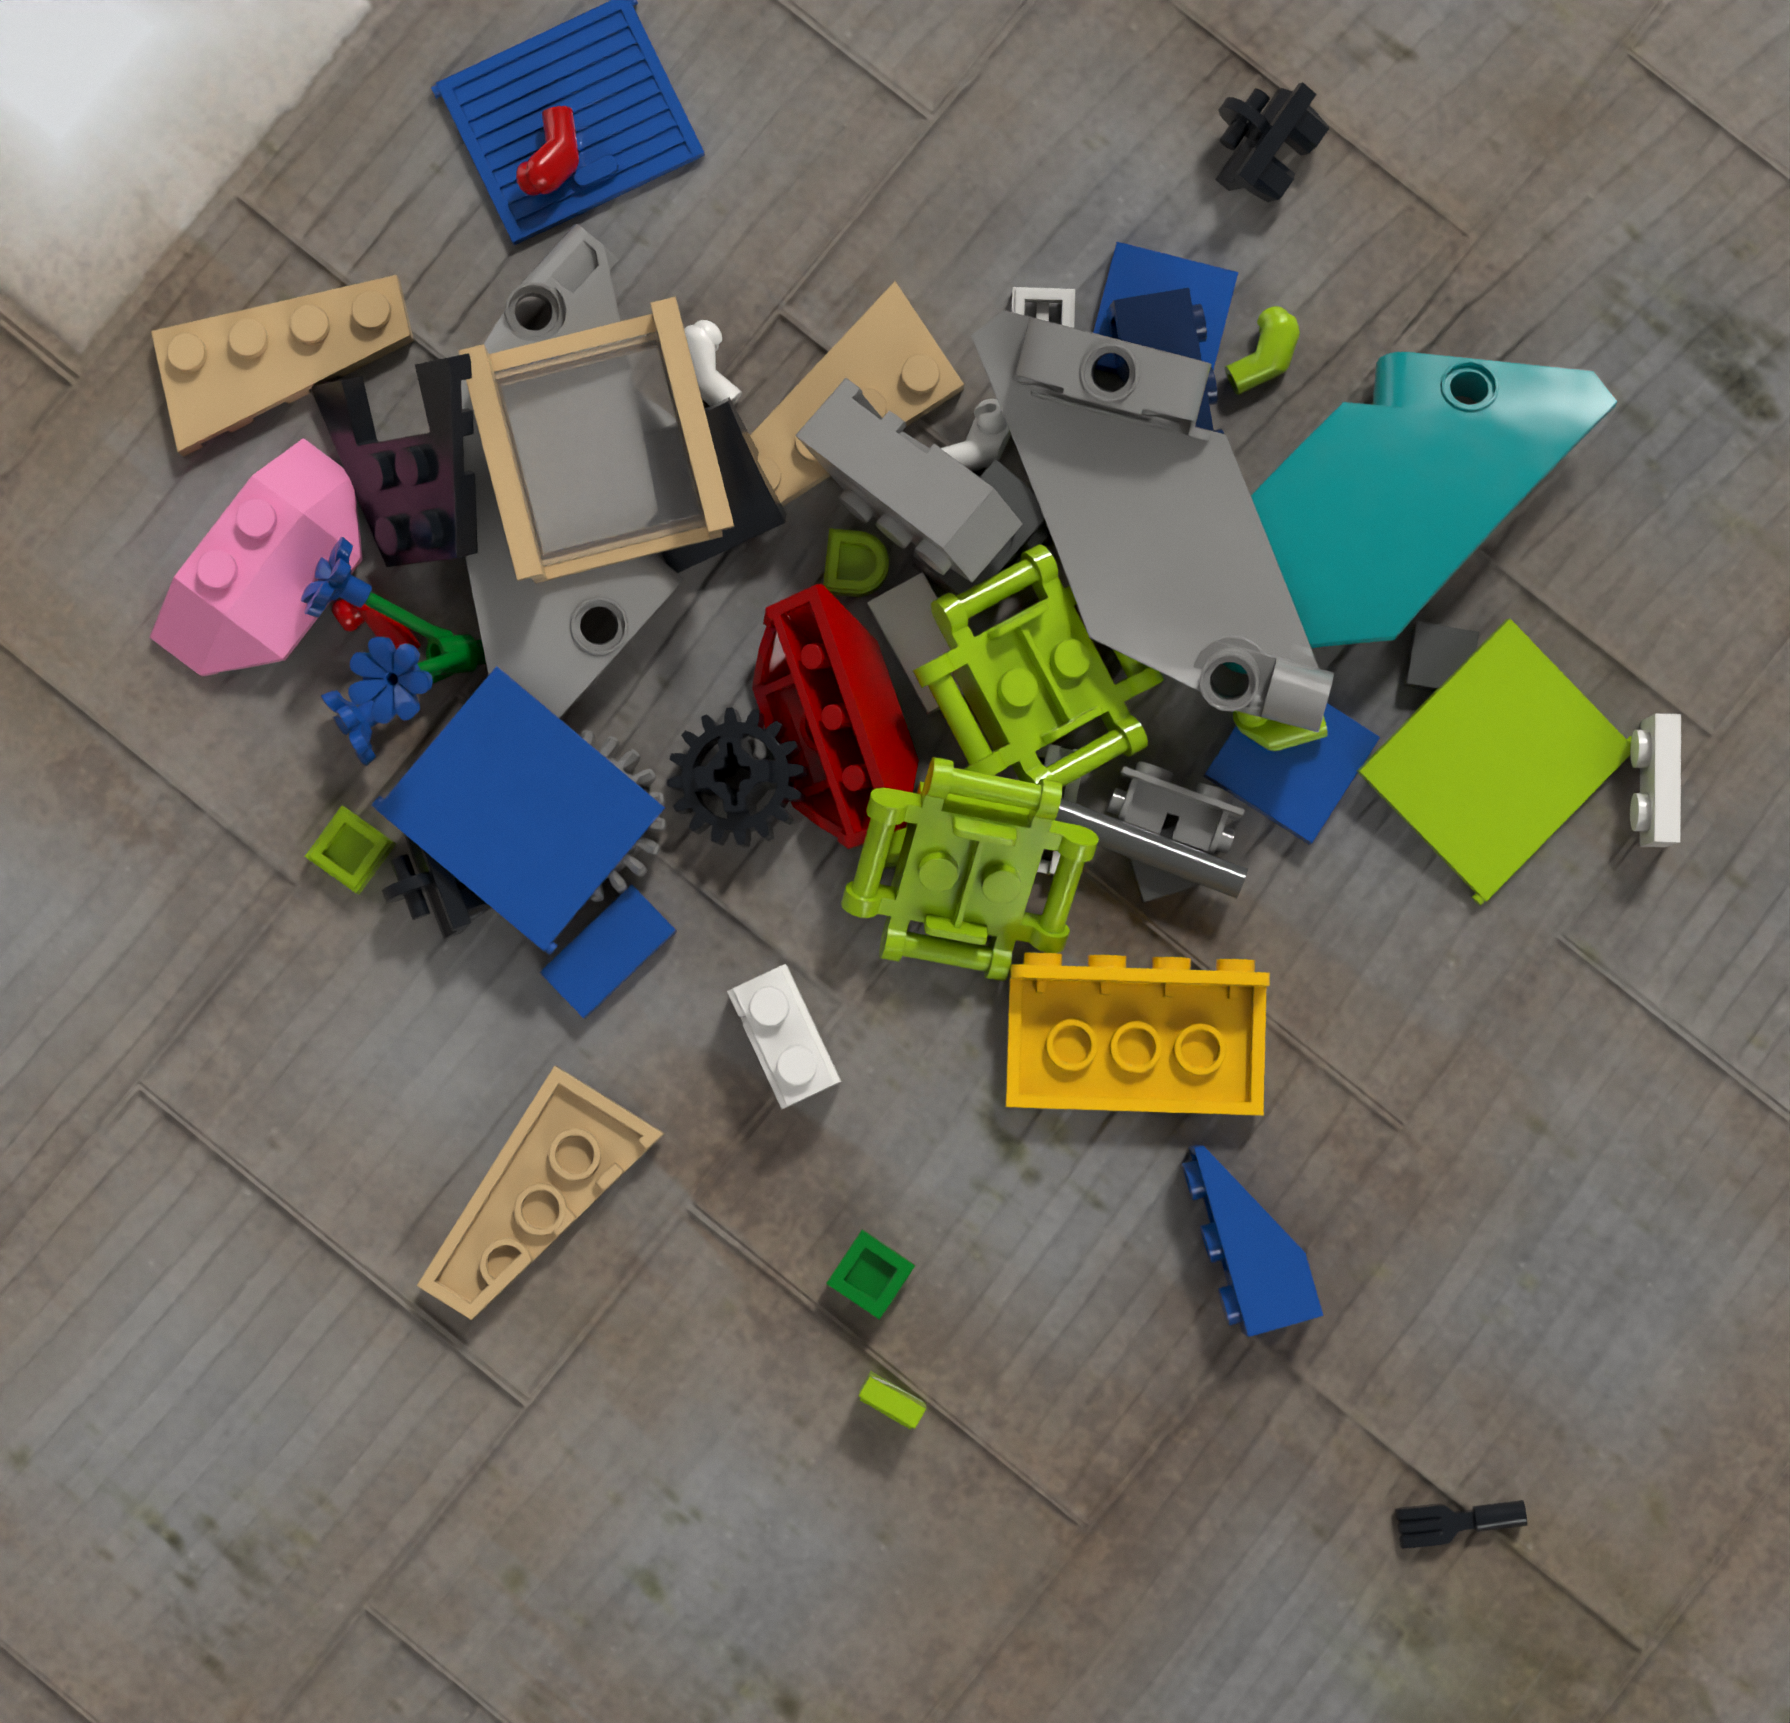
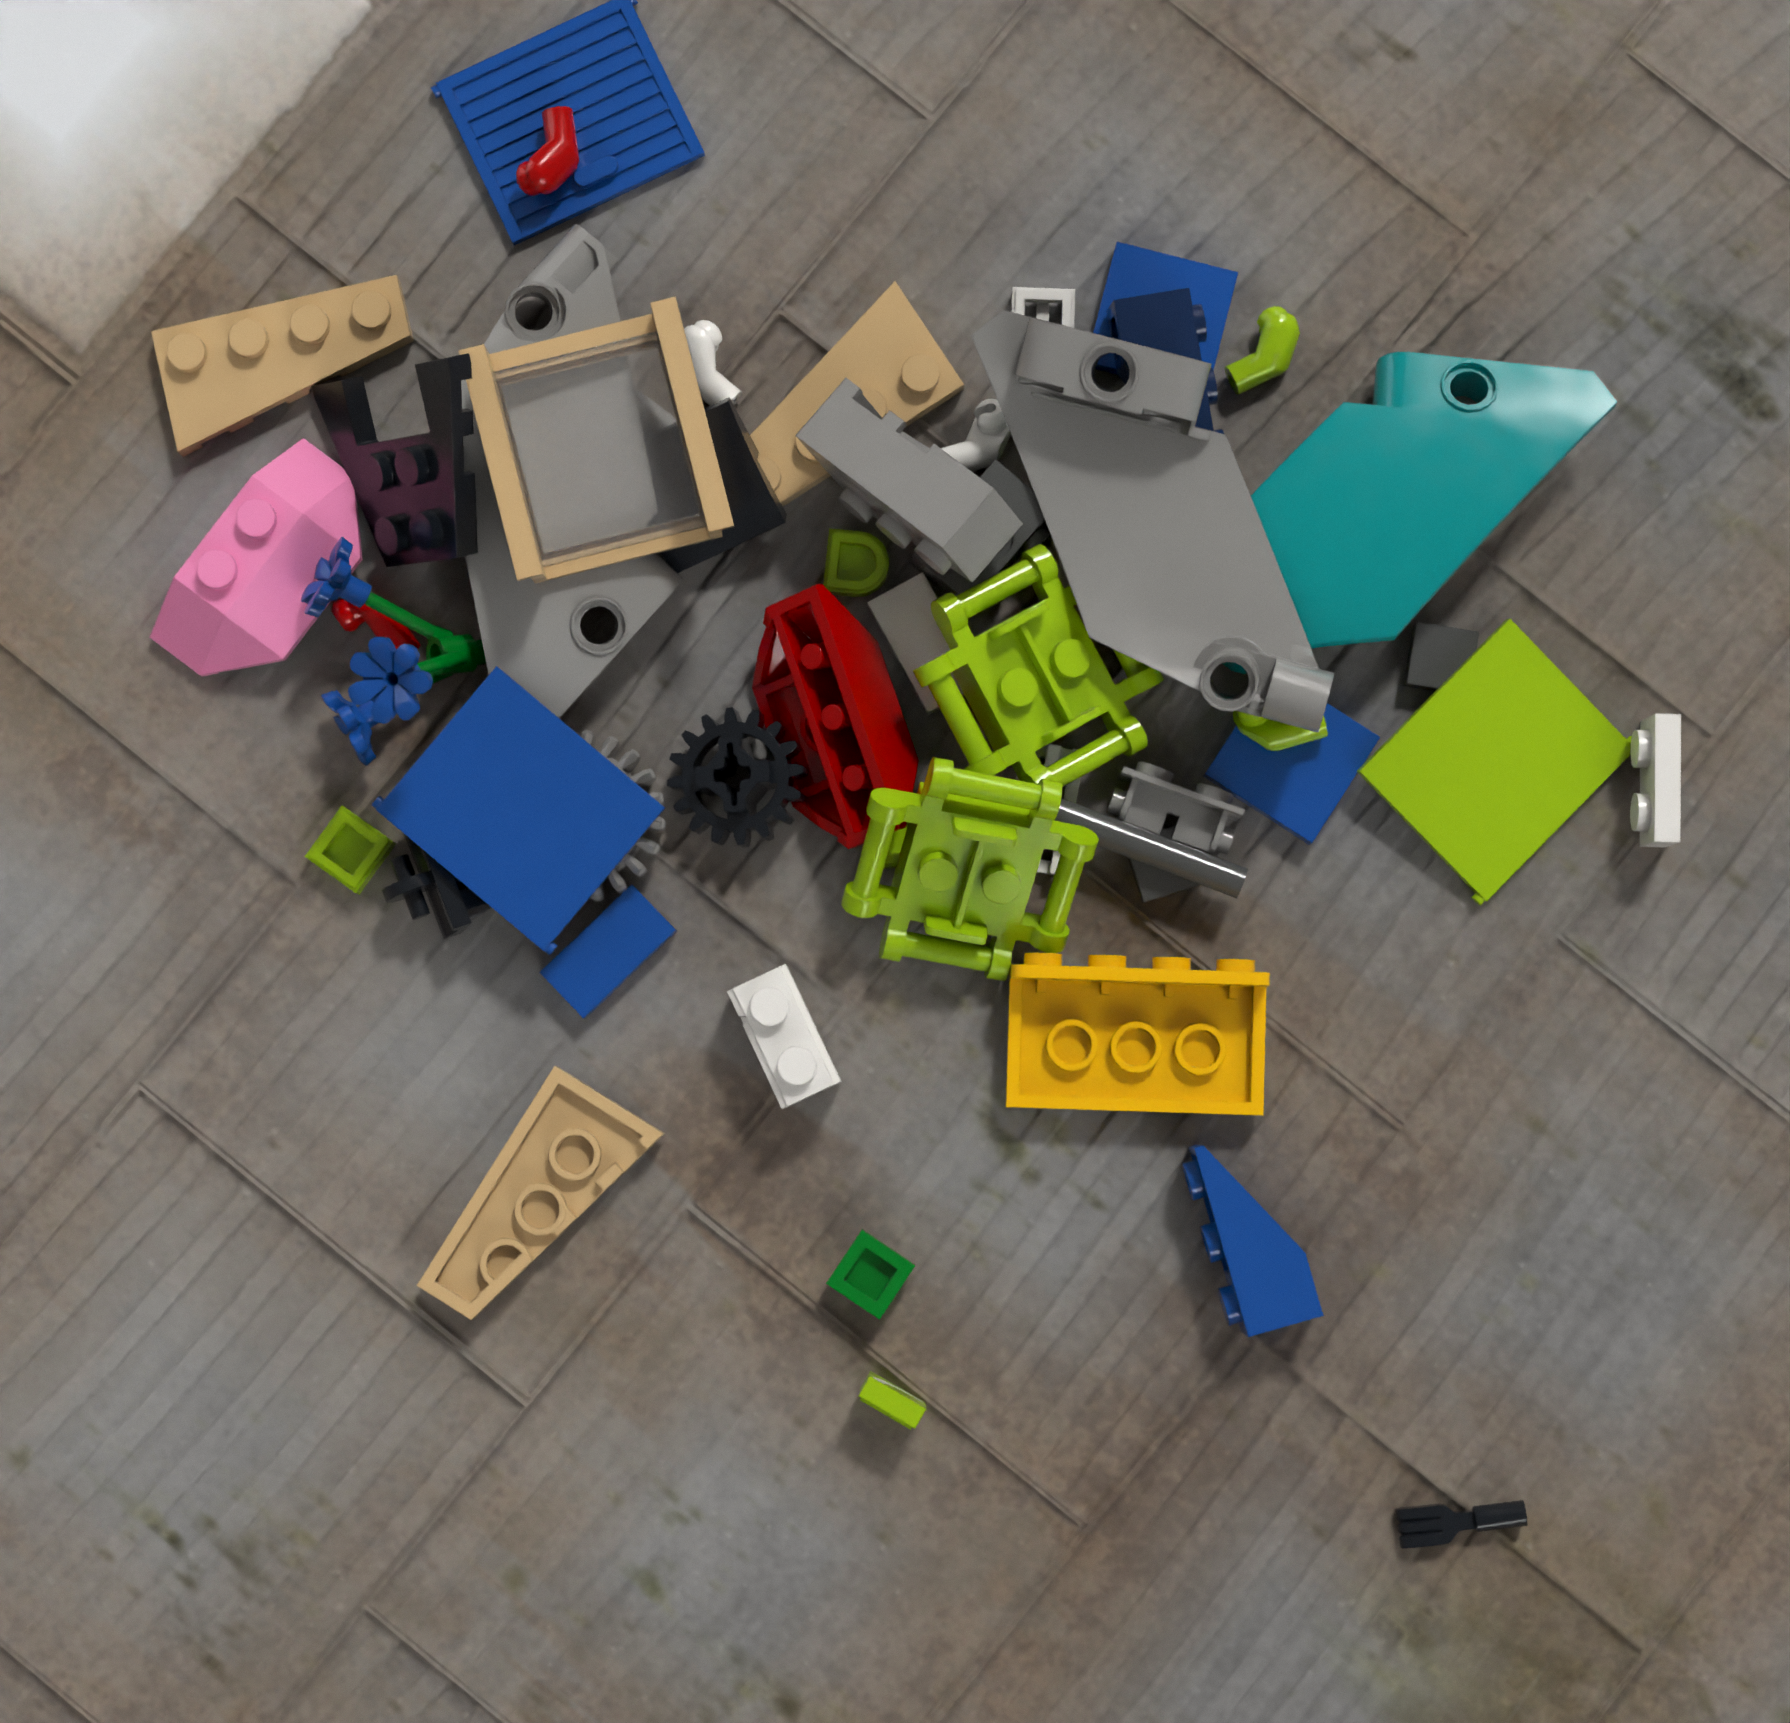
black hips [1215,82,1329,202] -> none

